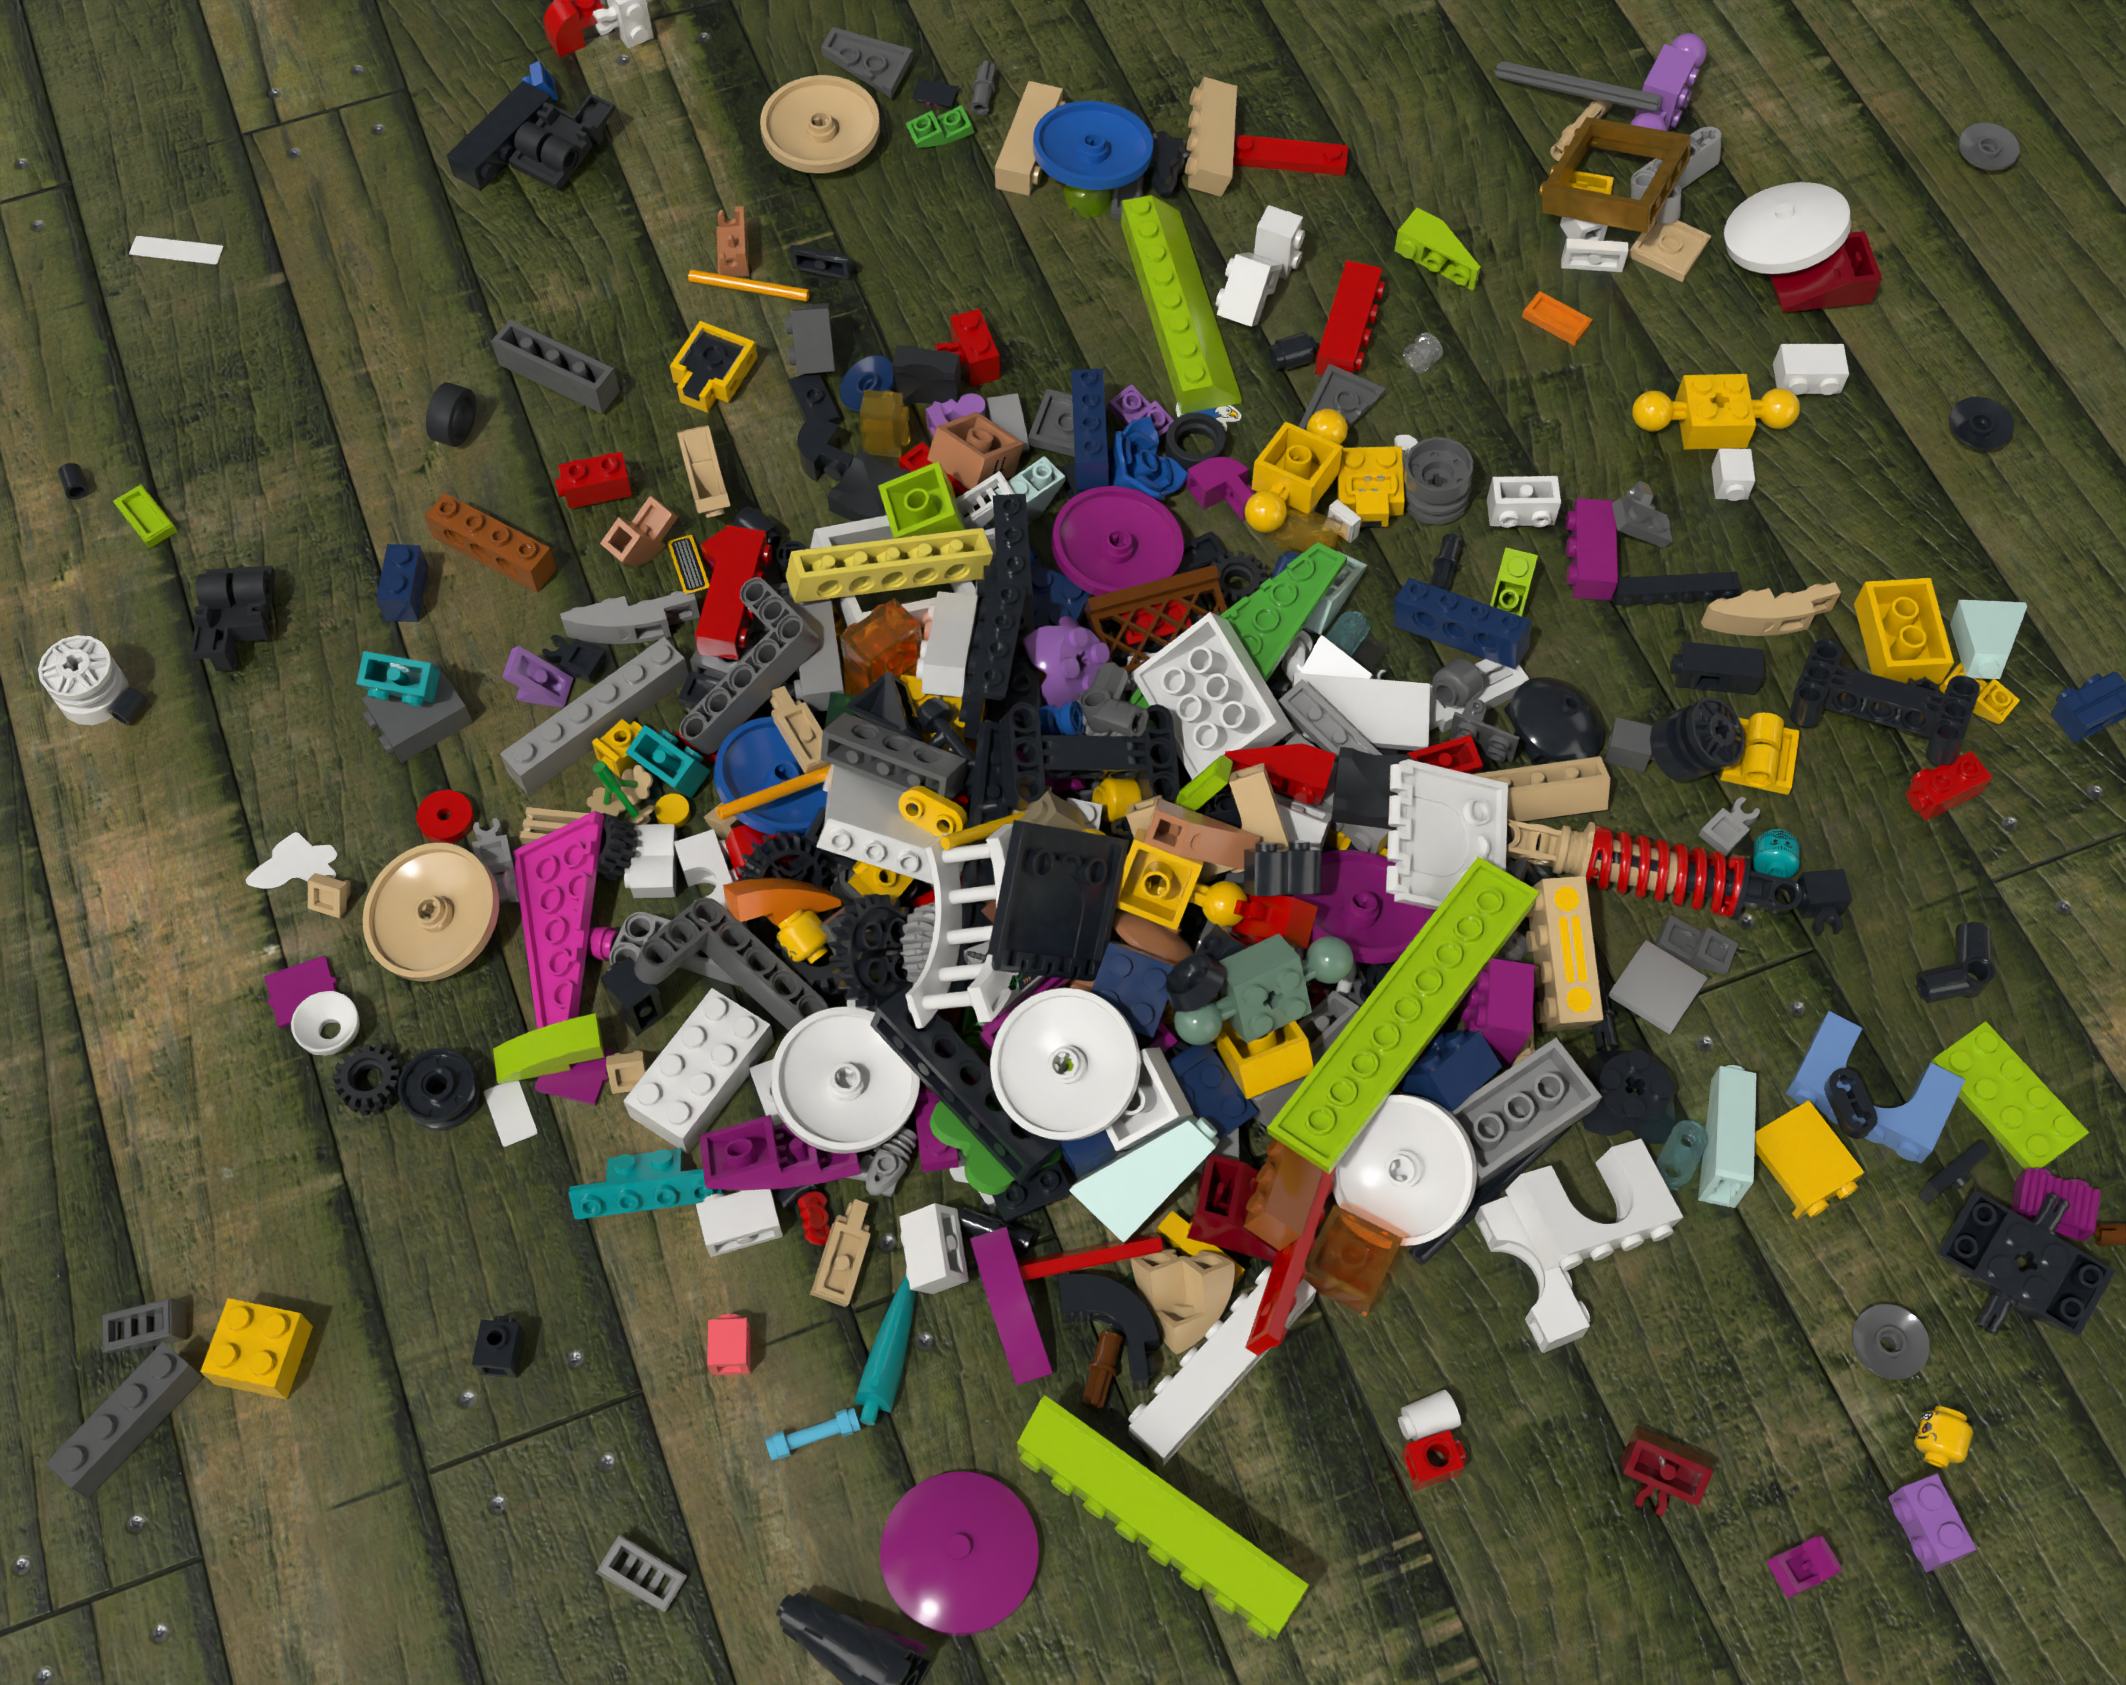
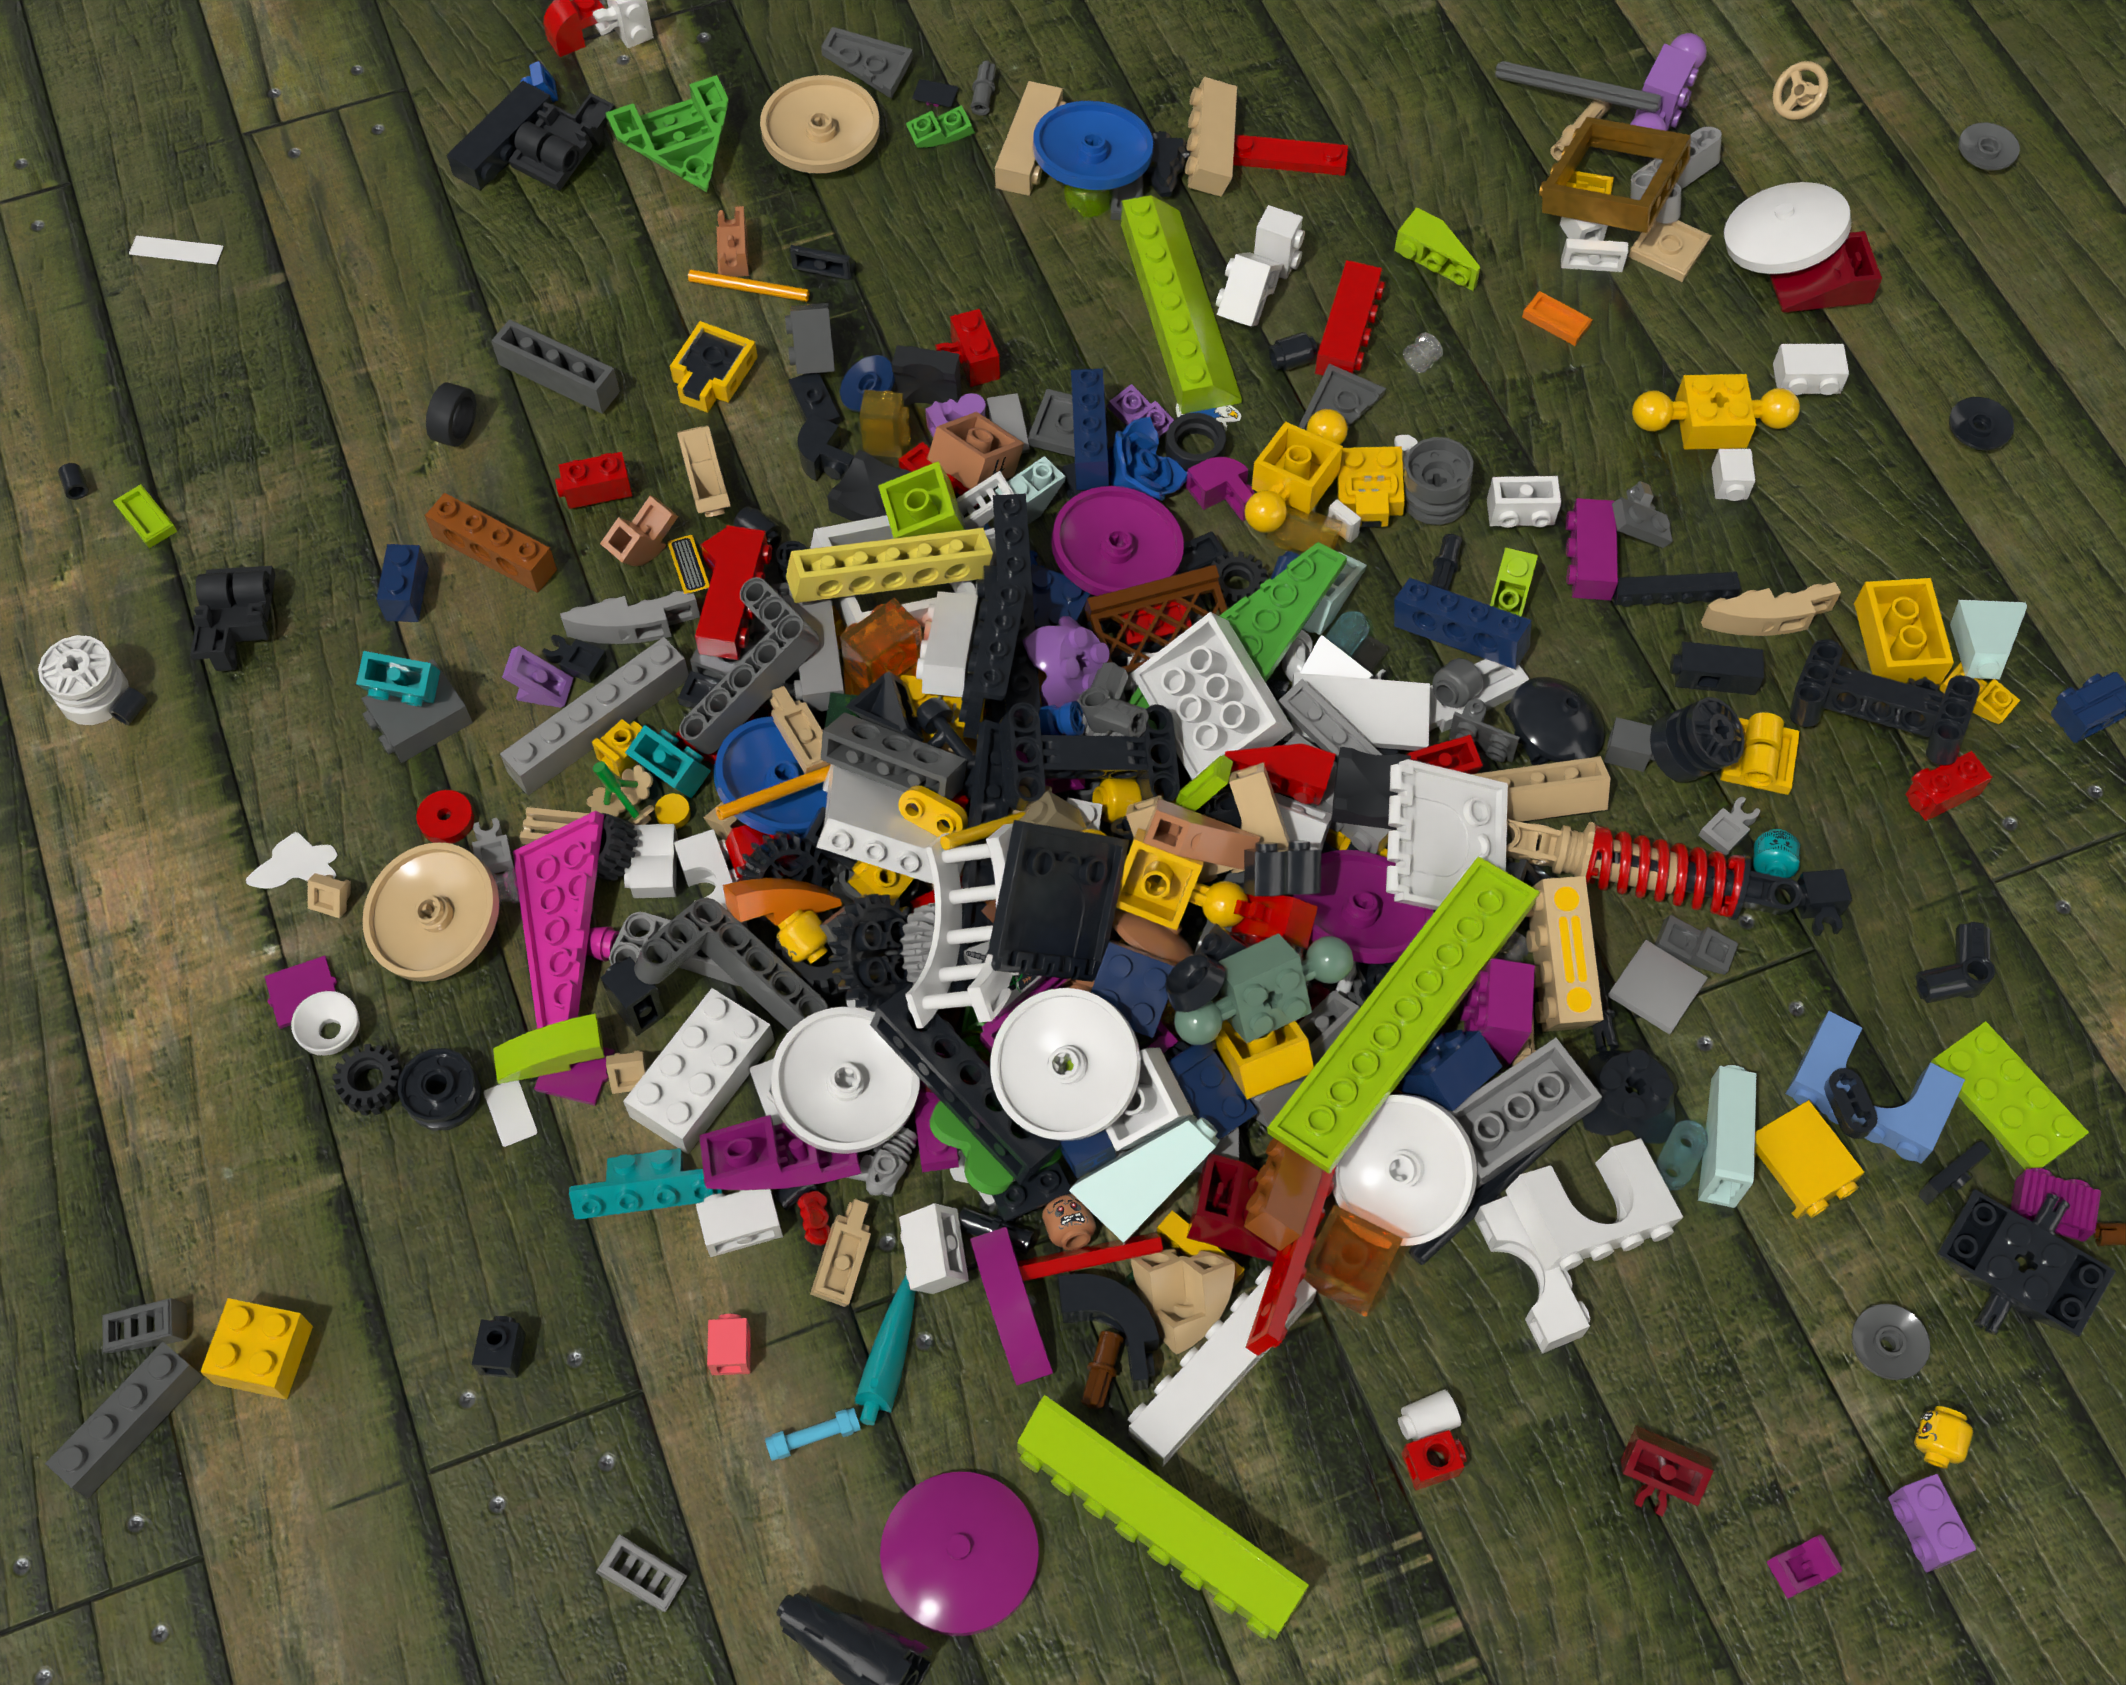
none -> bright green wedge [606,75,729,192]
none -> nougat head [1042,1194,1096,1250]
none -> tan piece [1773,61,1828,120]

